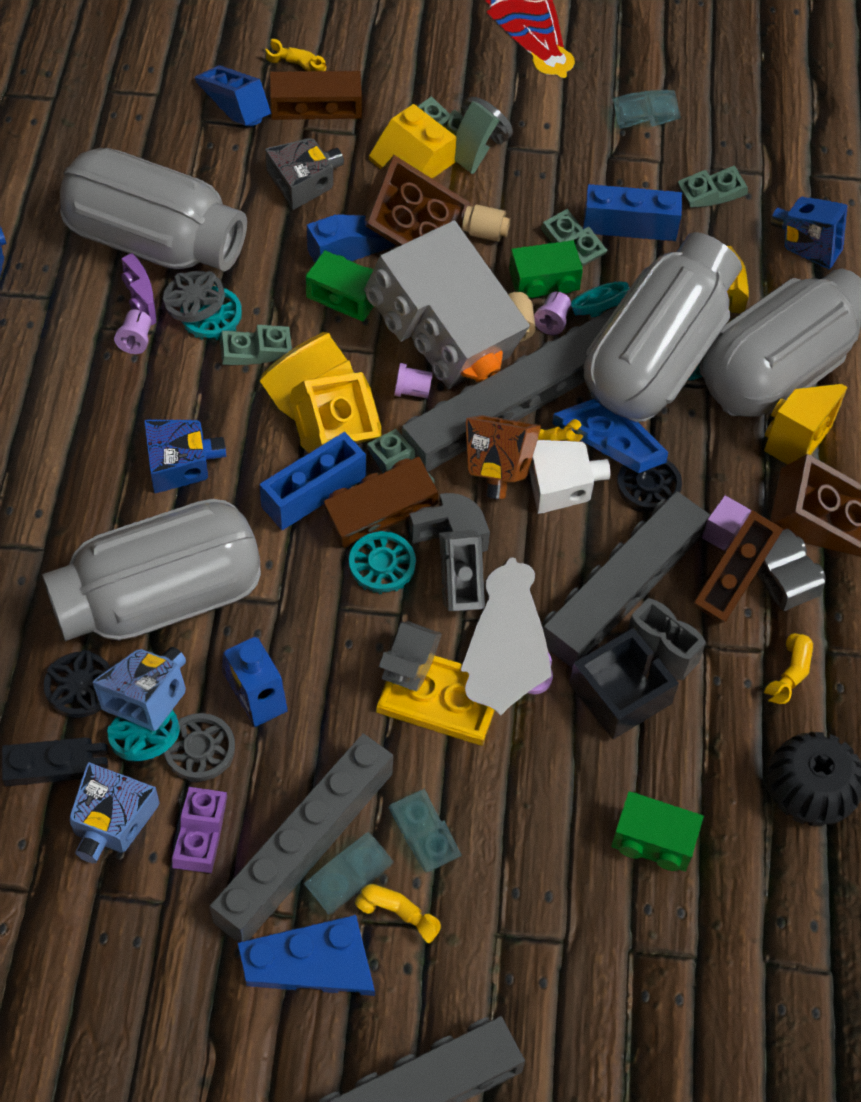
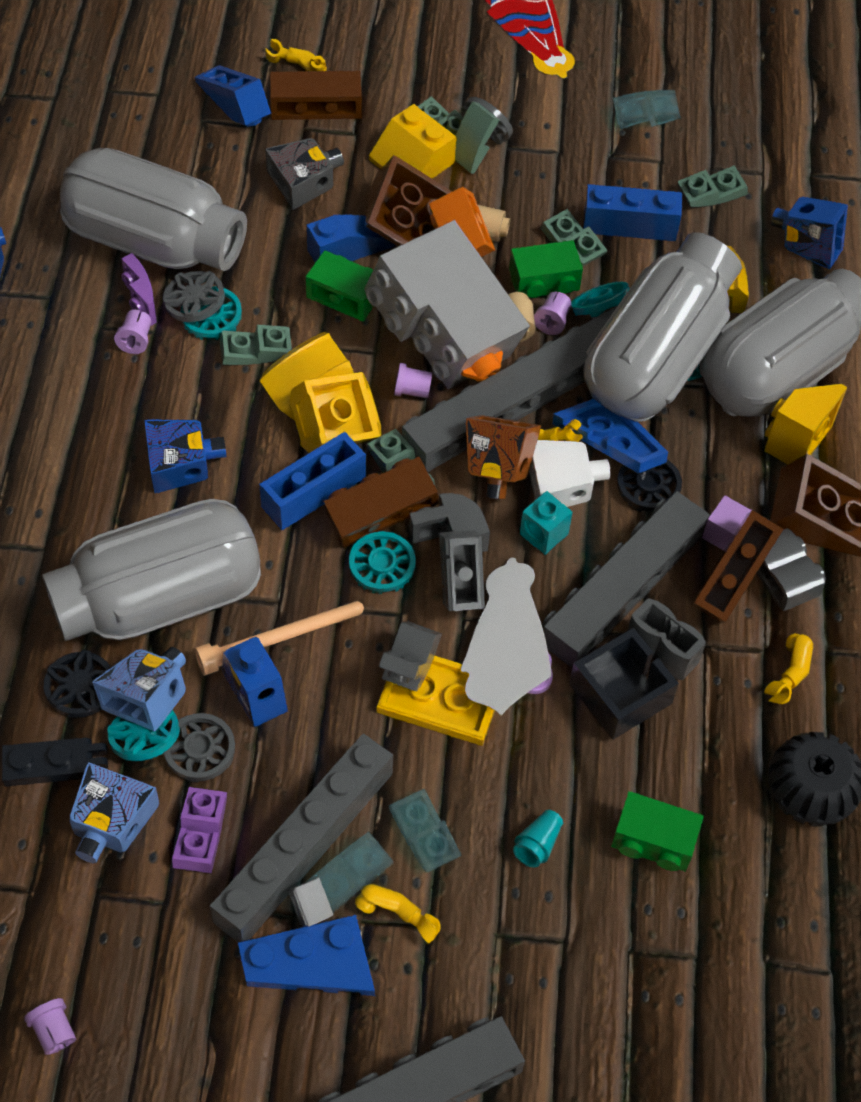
none -> lavender bush [24,998,76,1055]
none -> light nougat piece [195,601,364,676]
none -> light grey slope [288,878,333,927]
none -> orange brick [429,187,495,257]
none -> teal cone [513,809,563,868]
none -> teal brick [520,491,573,555]

